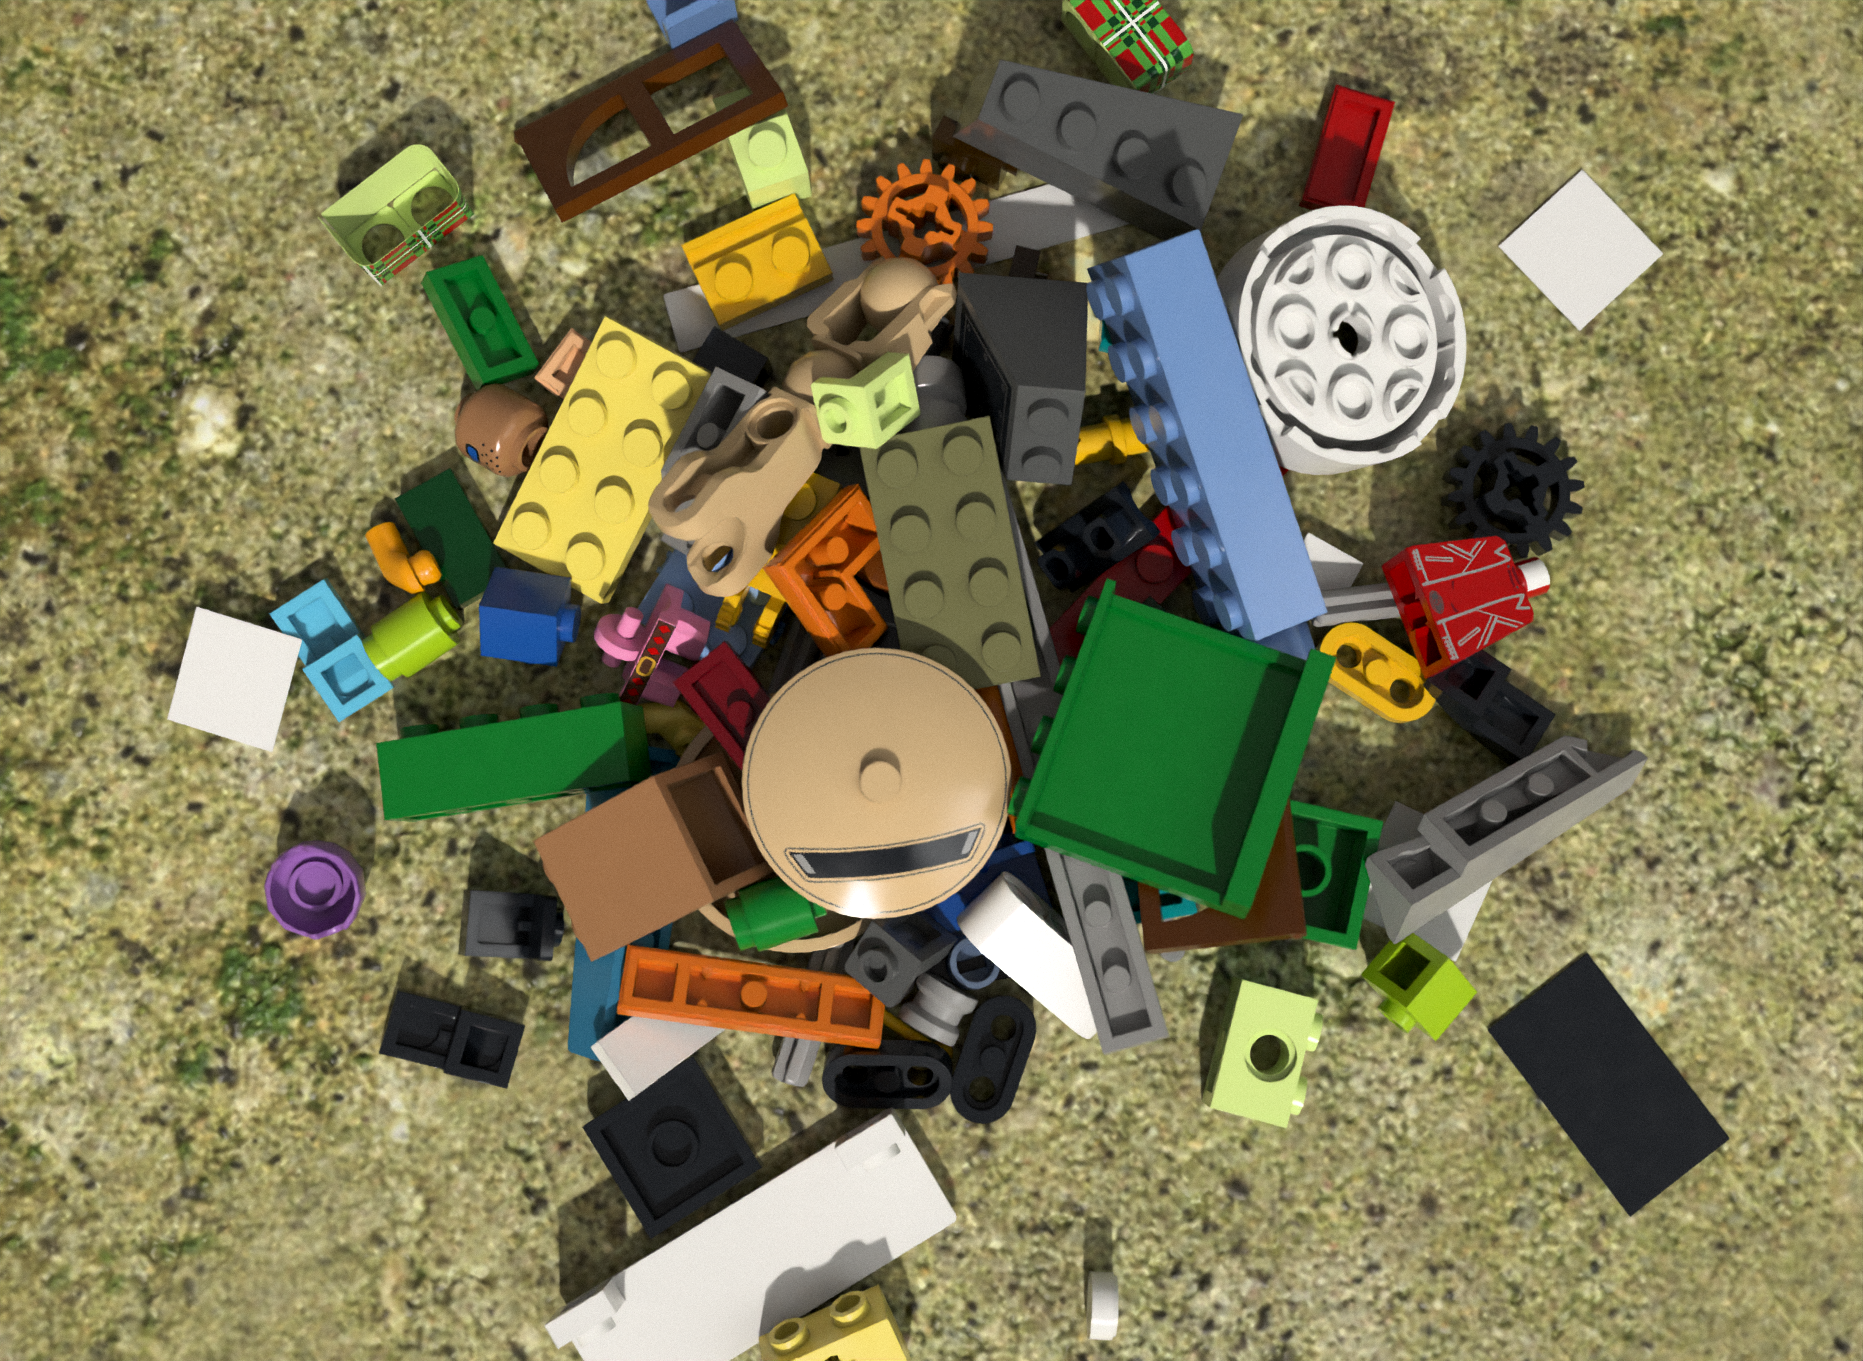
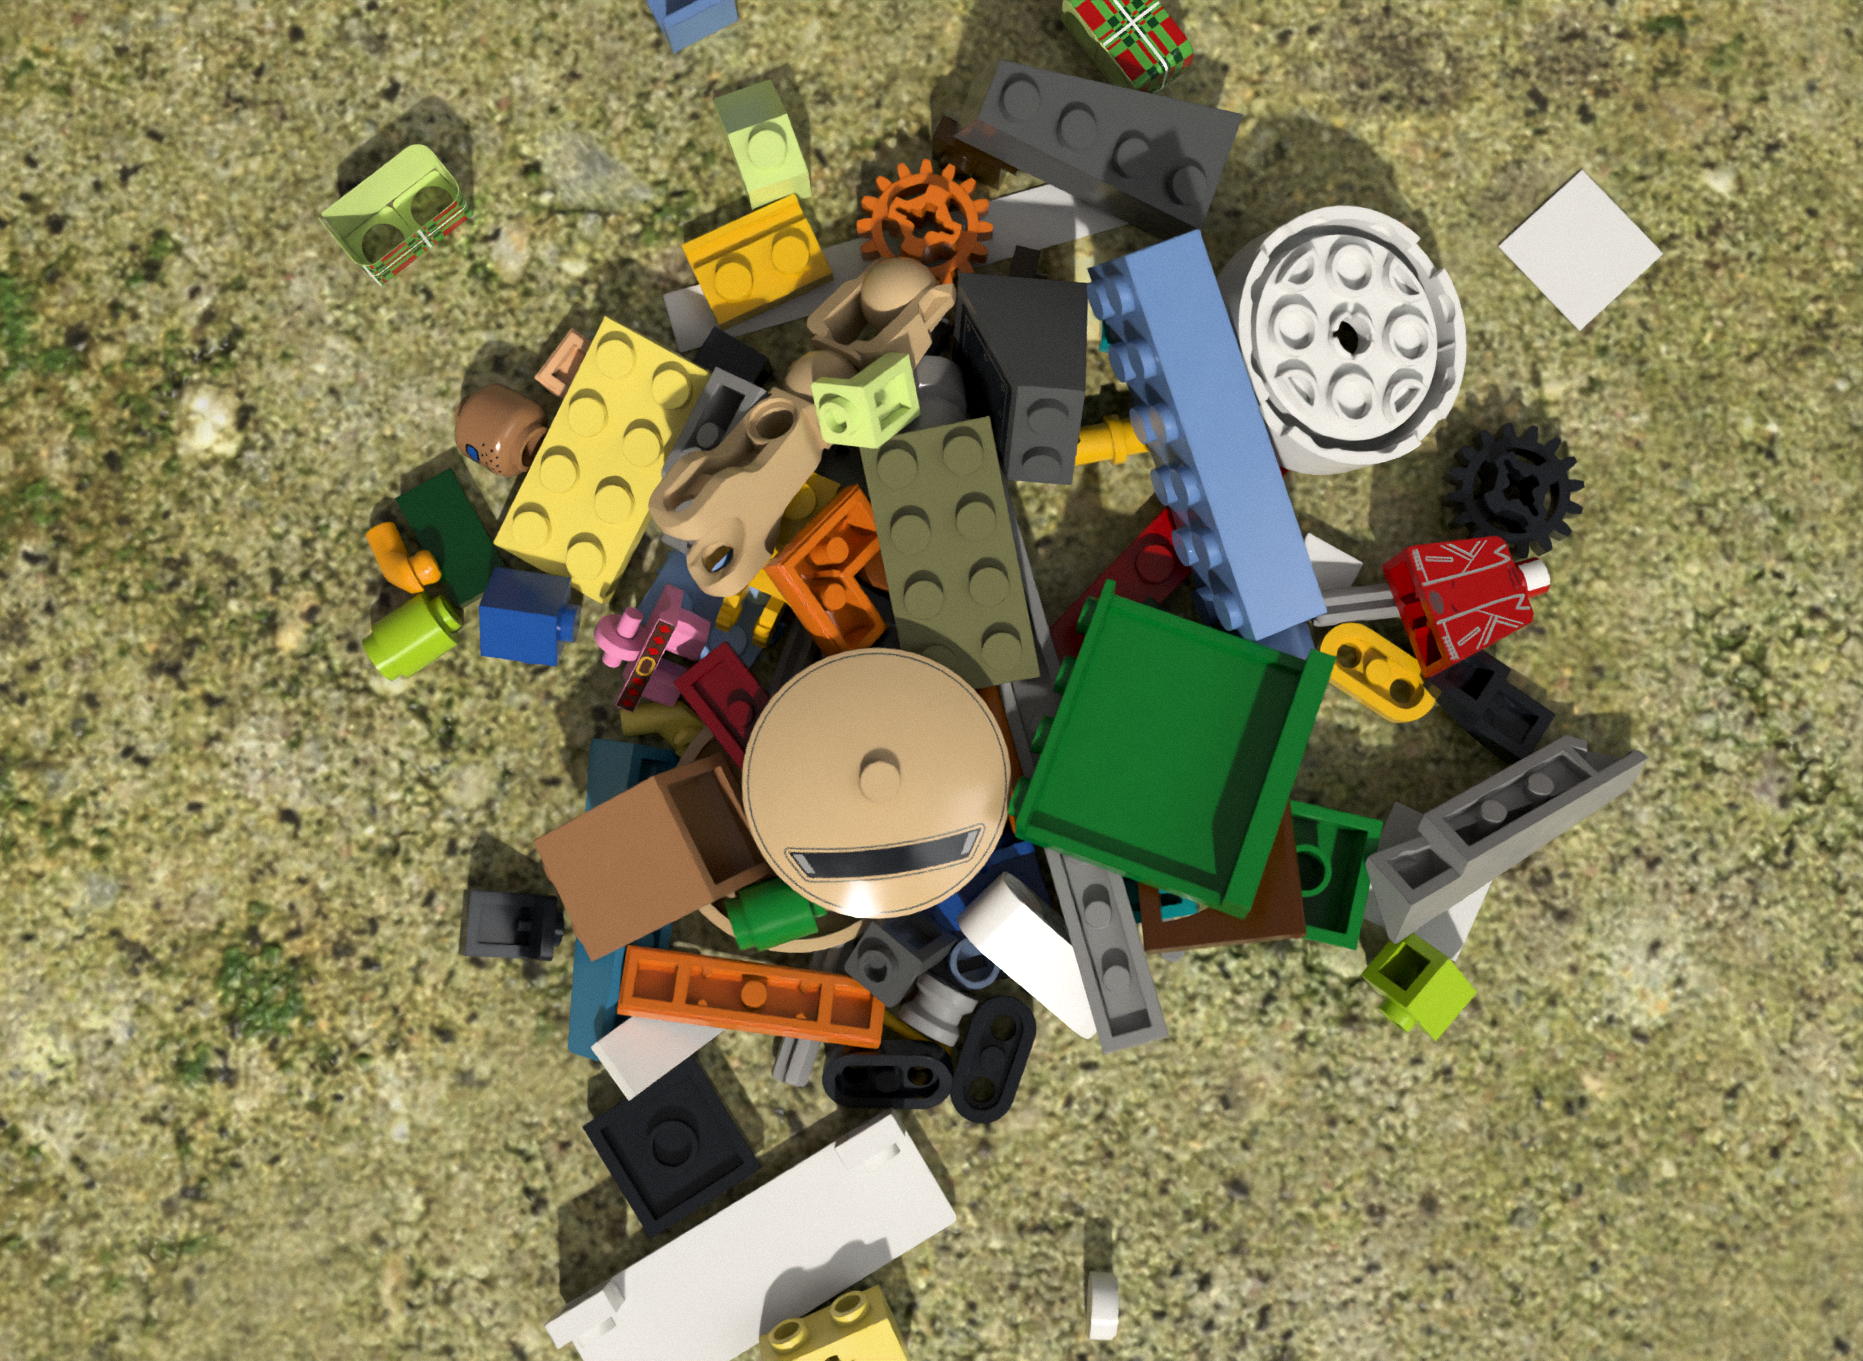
white sticker [167,607,302,752] -> none
medium lavender hair [264,840,367,940] -> none
medium azure slope [269,578,395,722] -> none
green brick [376,693,652,822] -> none
black slope [379,988,525,1089] -> none
green plate [421,255,539,391] -> none
reddish brown window [513,19,788,223] -> none
black hips [1035,480,1161,593] -> none
yellowish green brick [1202,977,1323,1128] -> none
red tile [1298,84,1395,211] -> none
black sticker [1488,953,1730,1217] -> none

